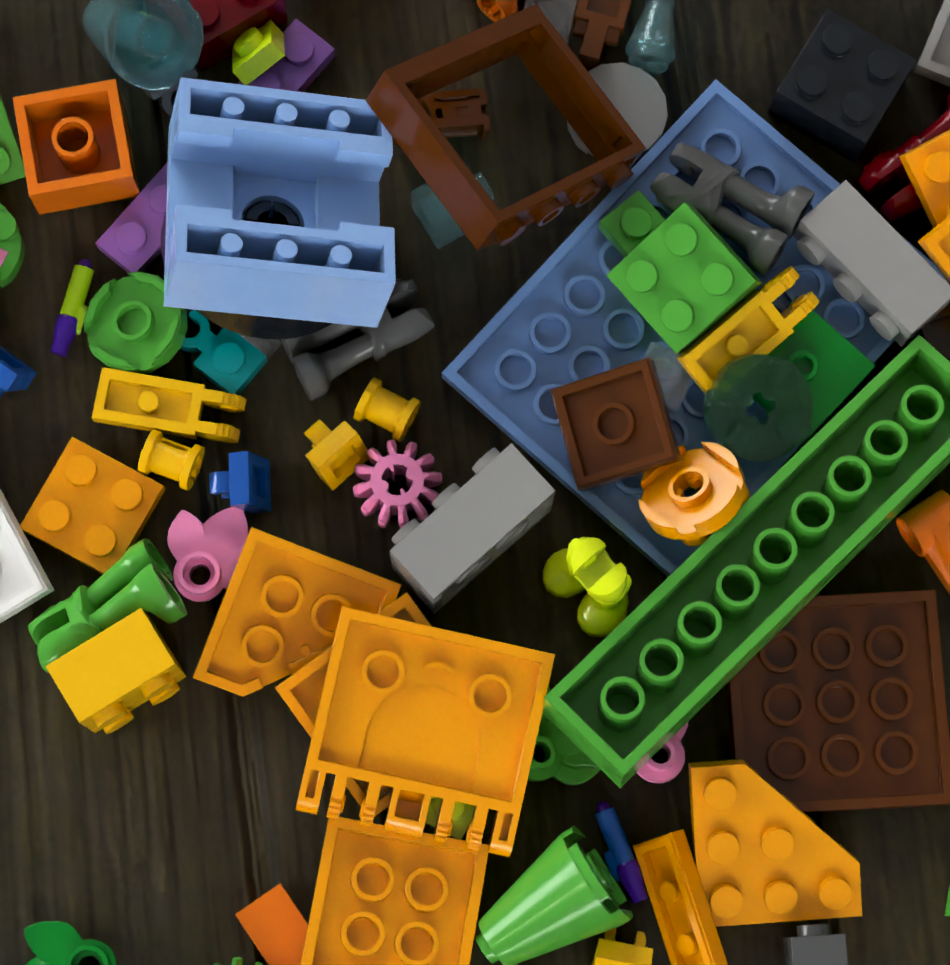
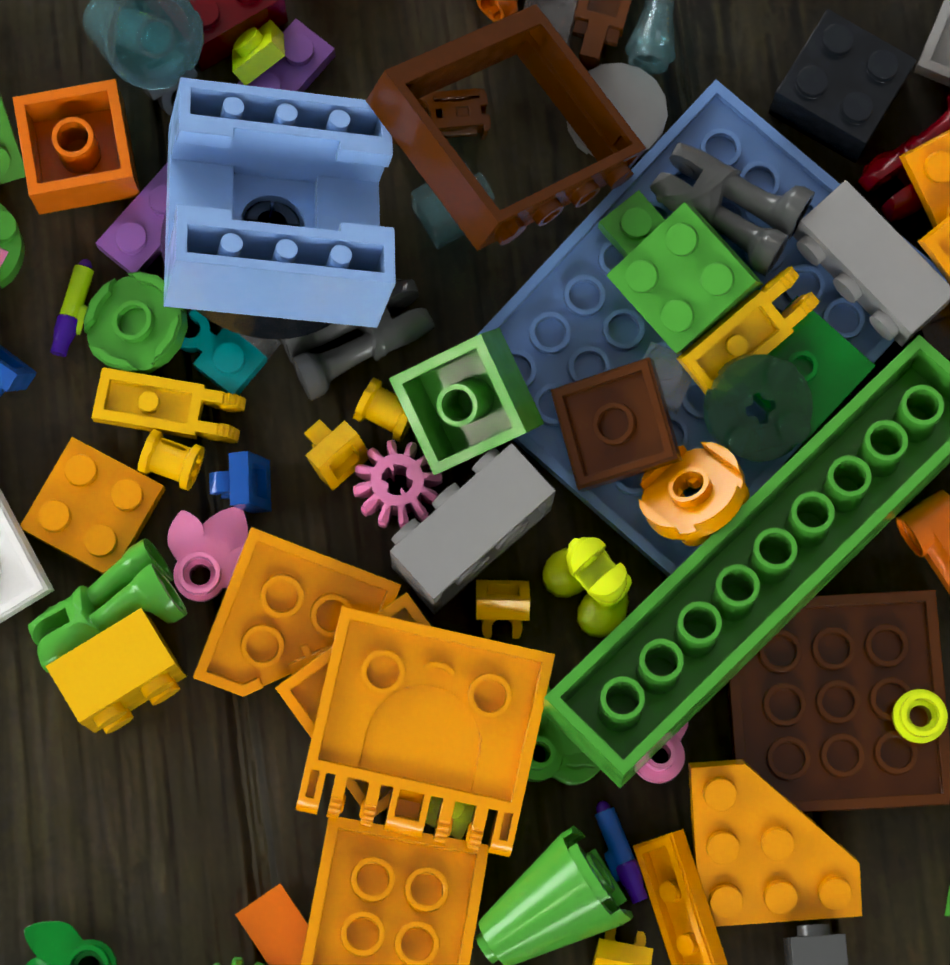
none -> bright green brick [389,327,544,475]
none -> yellow tile [476,580,530,639]
none -> neon yellow plate [892,689,948,744]

